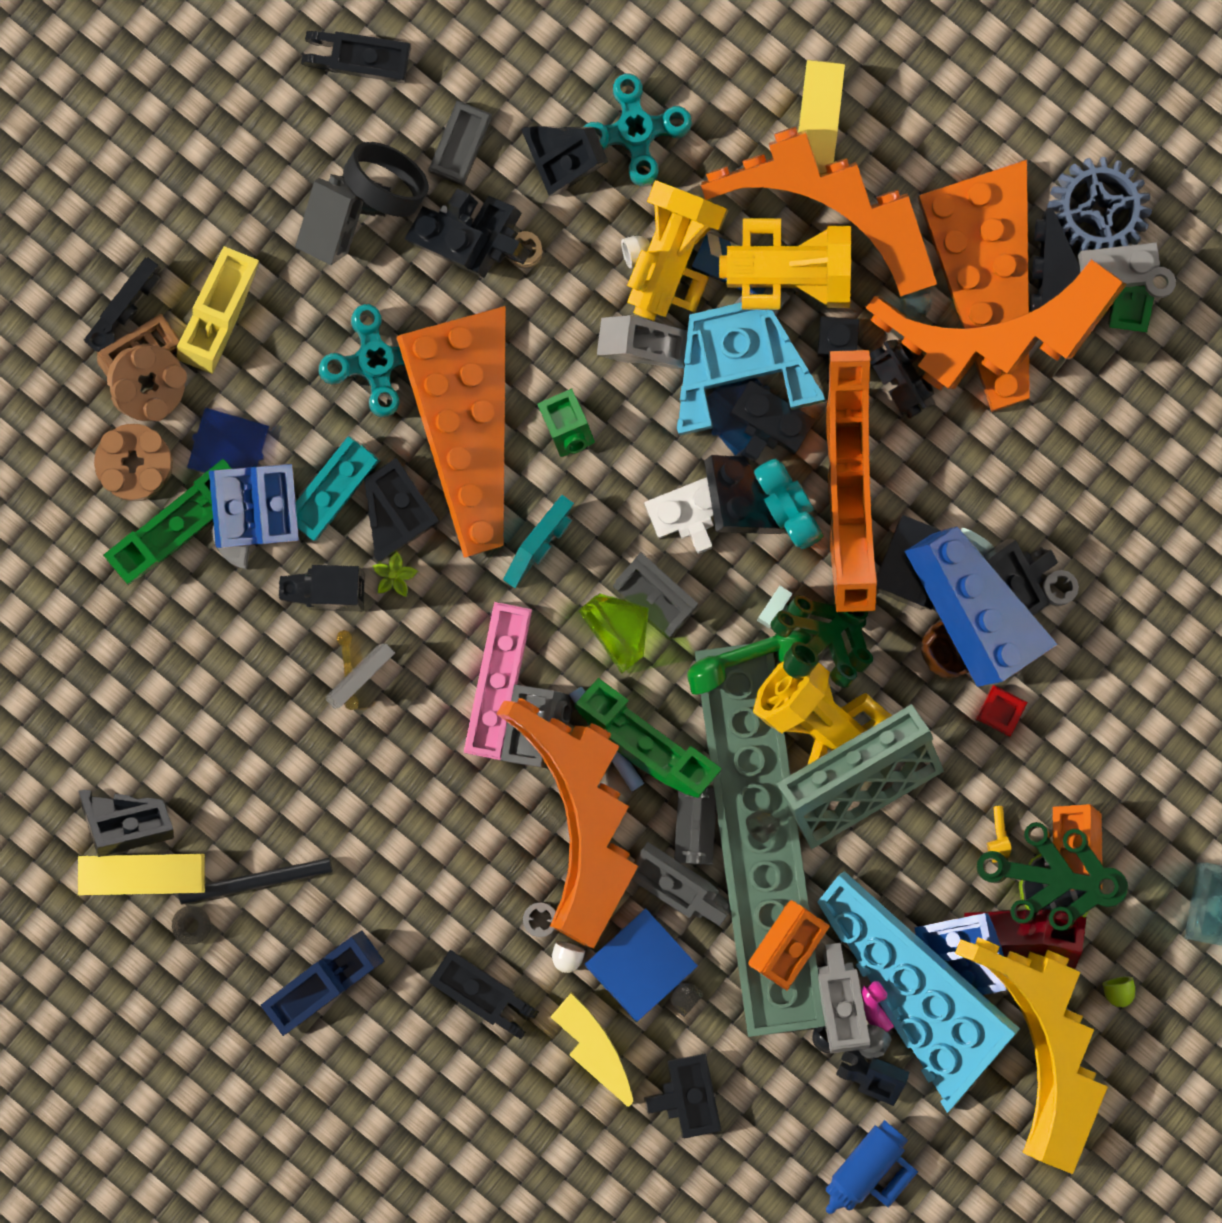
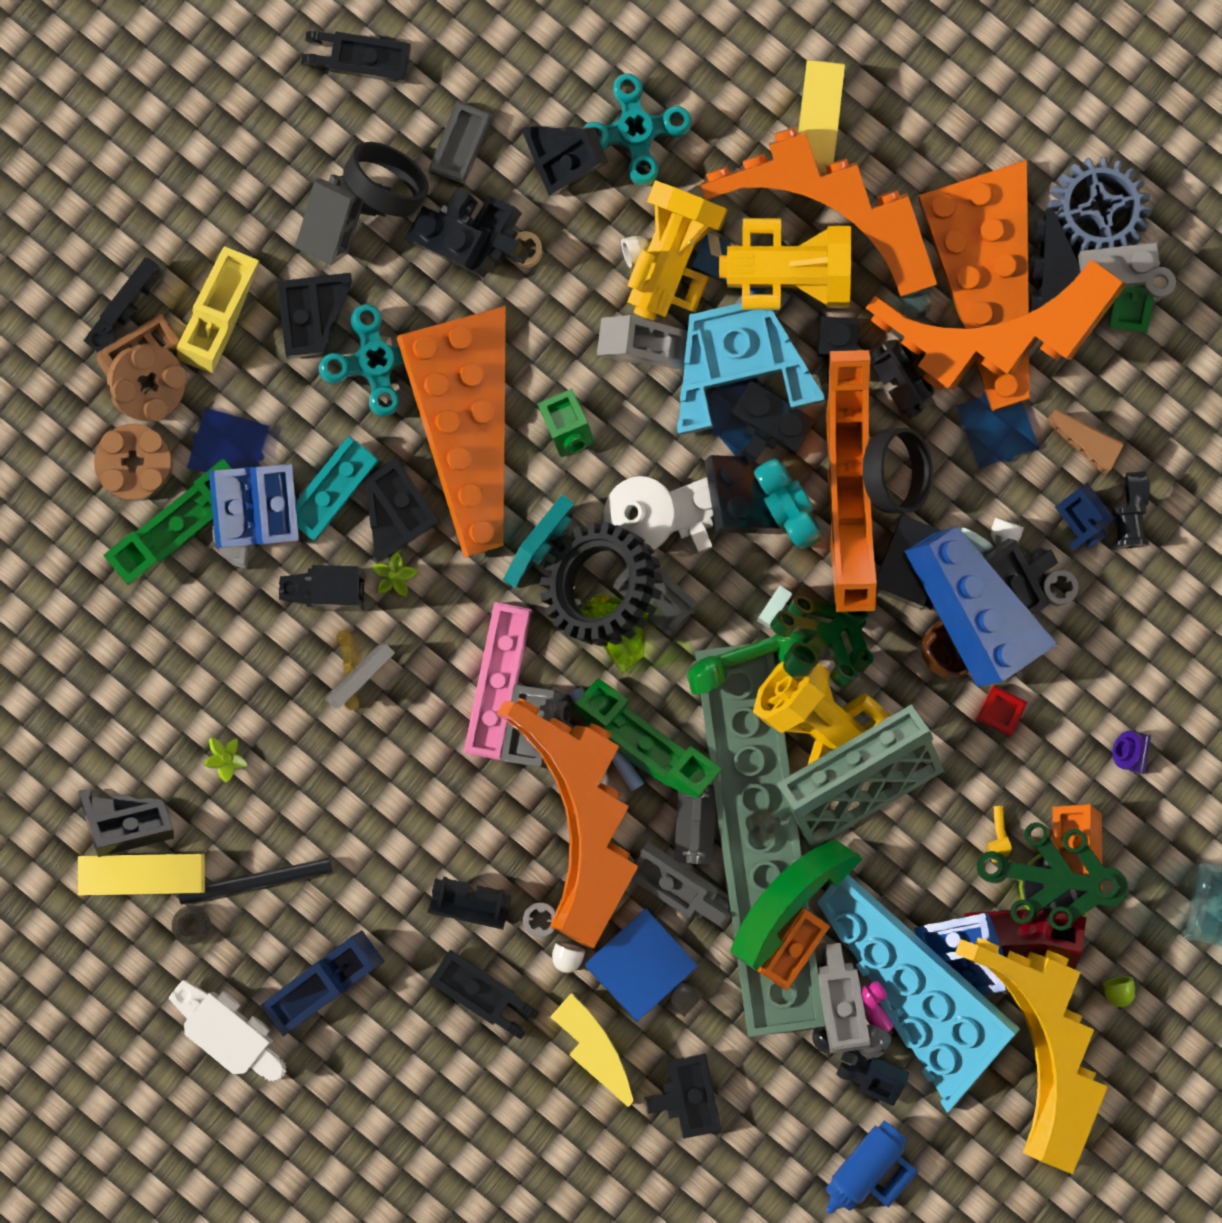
none -> white hinge [169,980,287,1082]
none -> lime plant [203,738,248,783]
none -> black wing [277,273,352,359]
none -> black hinge [428,876,511,930]
none -> black tyre [540,522,663,646]
none -> white dish [603,476,676,550]
none -> green slope [730,840,862,971]
none -> black tyre [863,428,933,513]
none -> clear blue piece [956,392,1039,469]
none -> white hinge [991,518,1024,546]
none -> medium nougat slope [1047,409,1123,475]
none -> dark blue bracket [1055,482,1115,551]
none -> black connector [1112,471,1149,549]
none -> dark purple plate [1113,731,1151,774]

